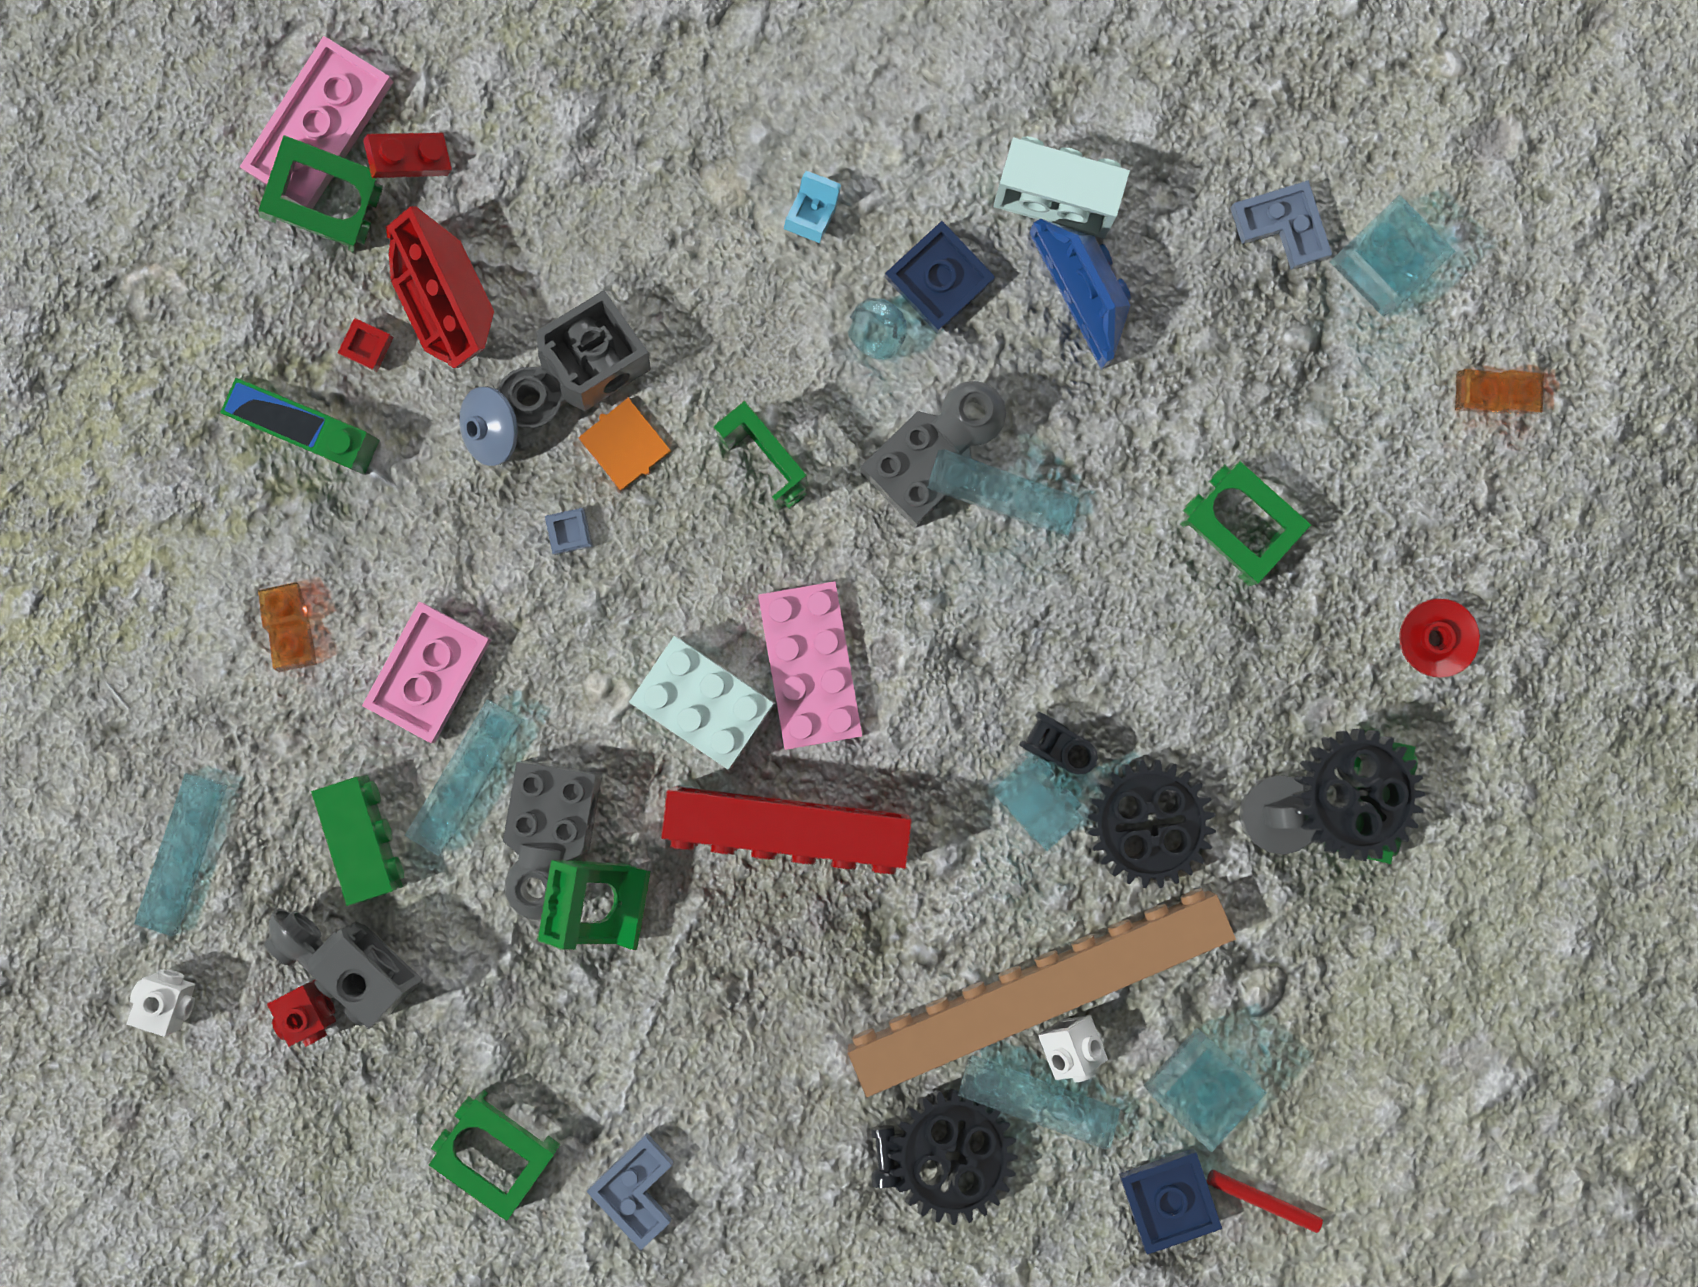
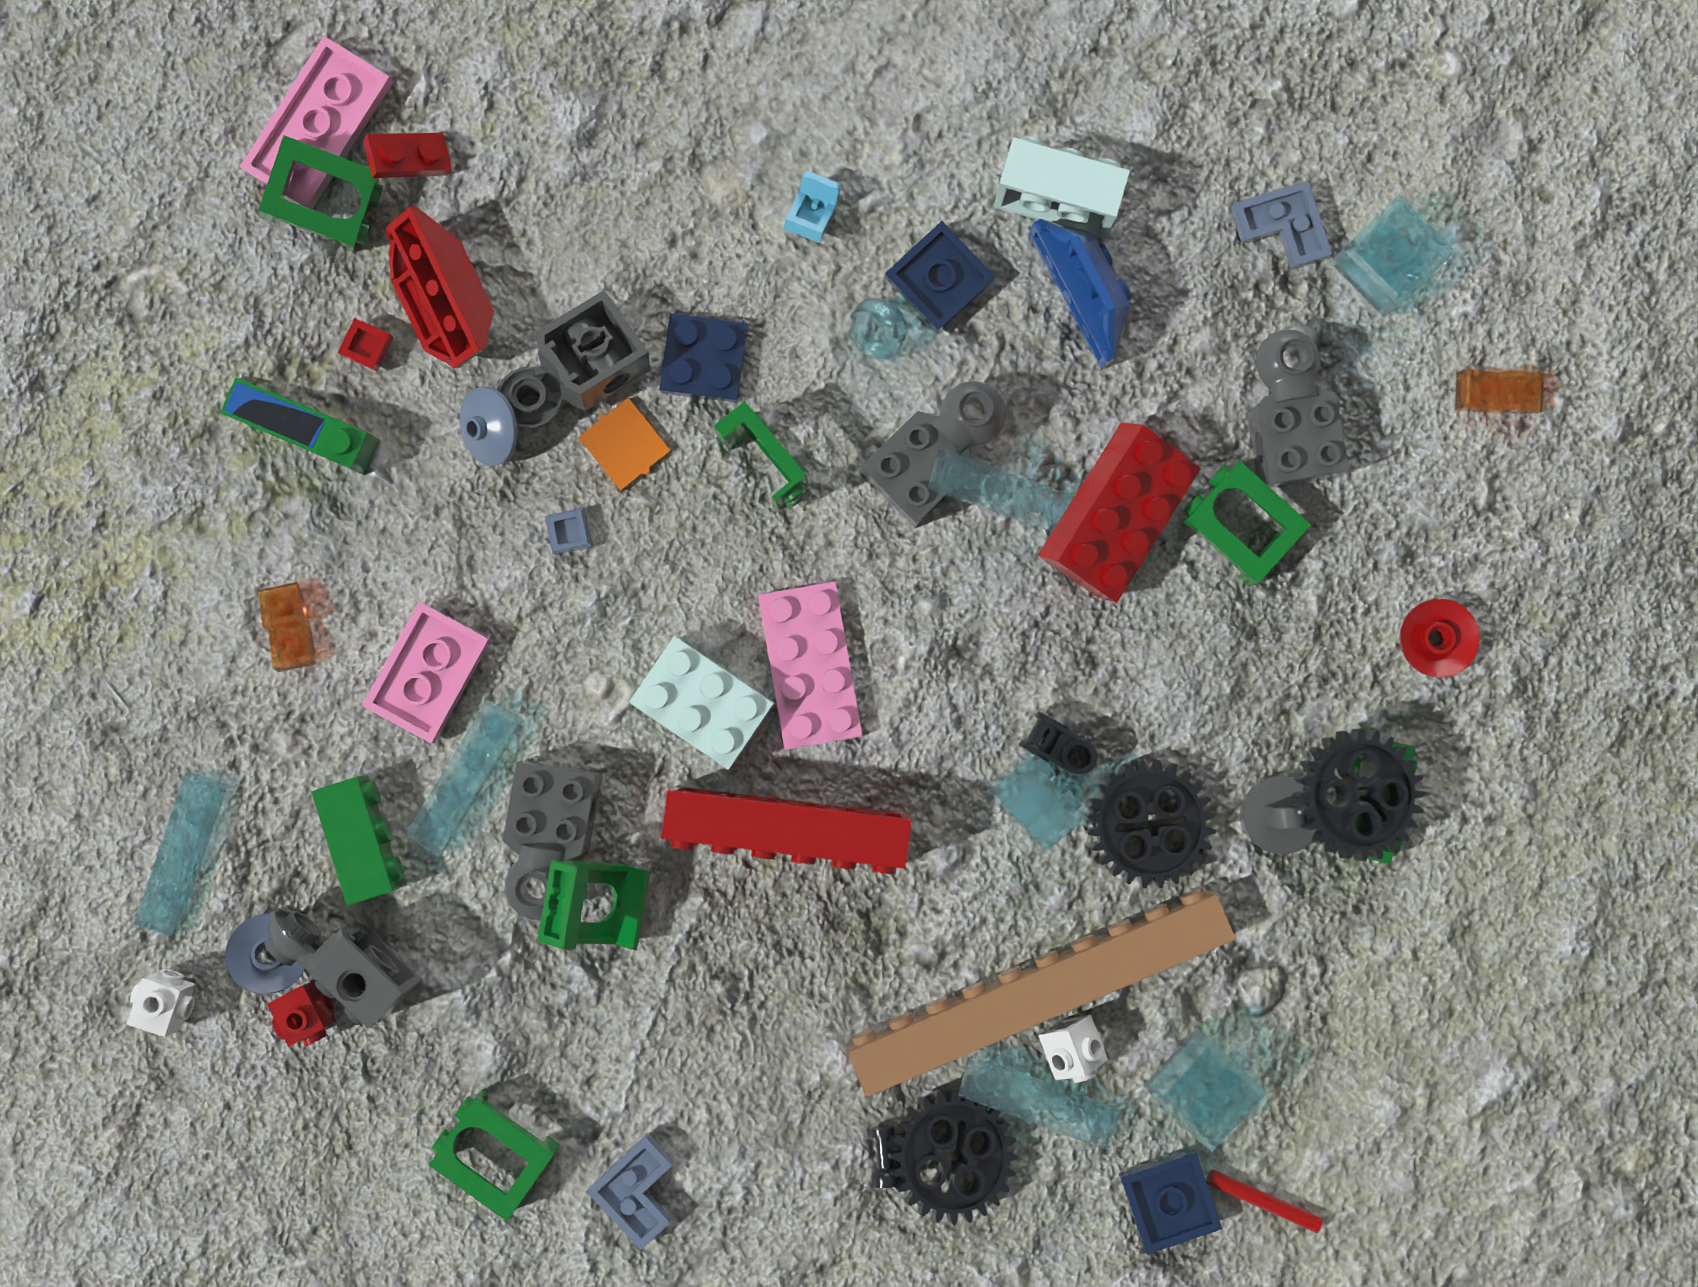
none -> sand blue dish [225,914,305,994]
none -> dark blue plate [659,313,748,403]
none -> red brick [1037,422,1201,603]
none -> dark grey brick [1247,329,1349,488]

